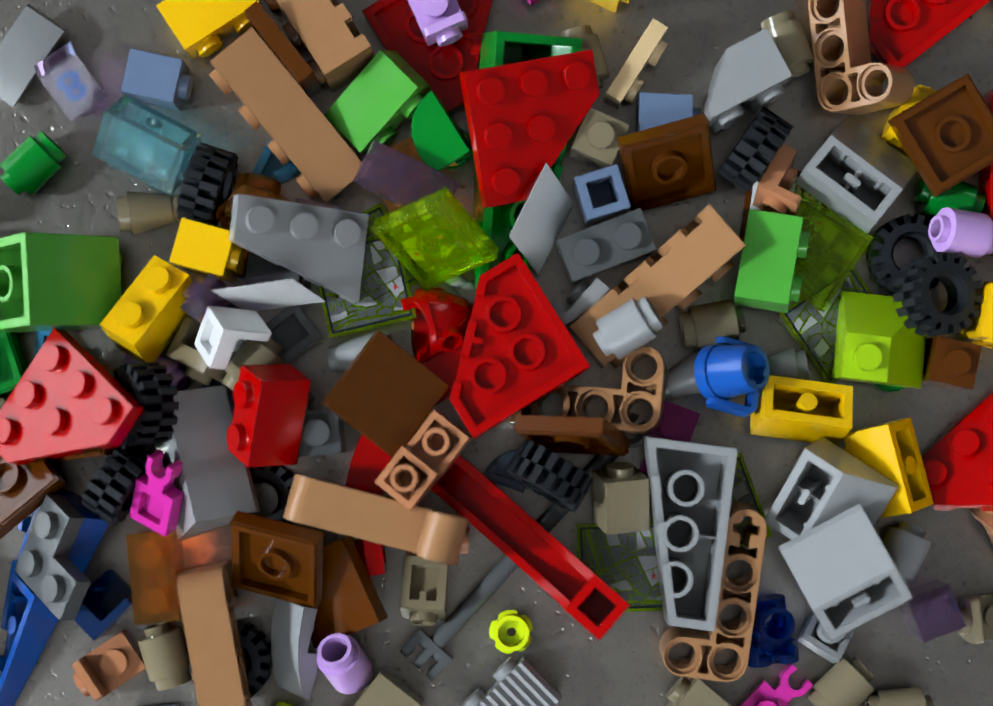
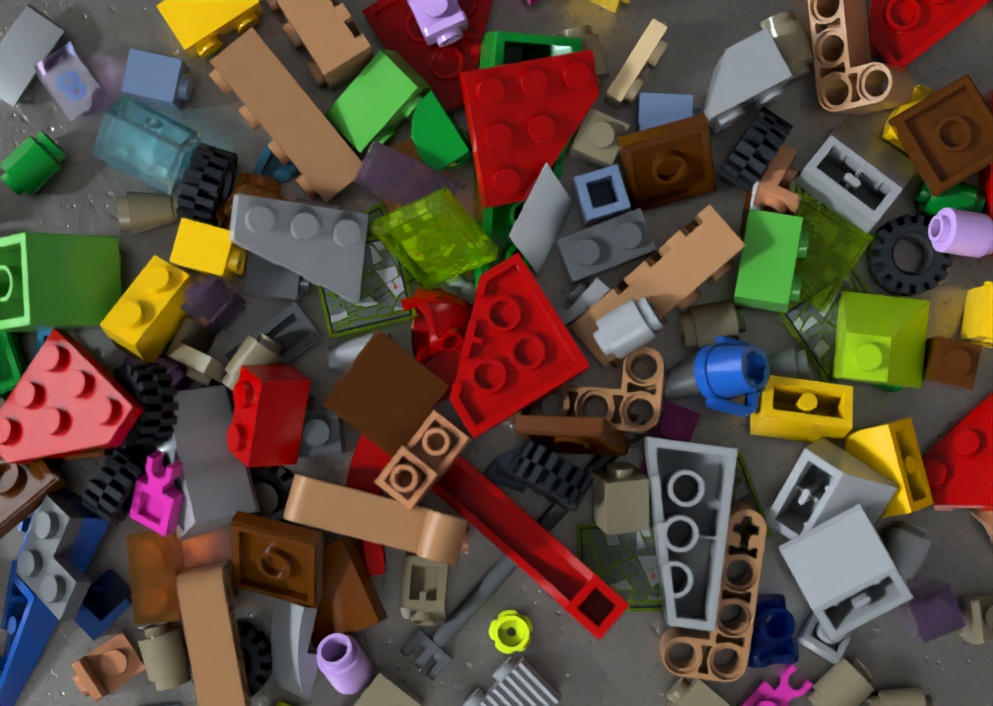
white panel [194,306,272,370] -> none
white sticker [212,279,326,311] -> none
reddish brown tile [244,1,322,99] -> none
black tyre [893,252,984,337] -> none

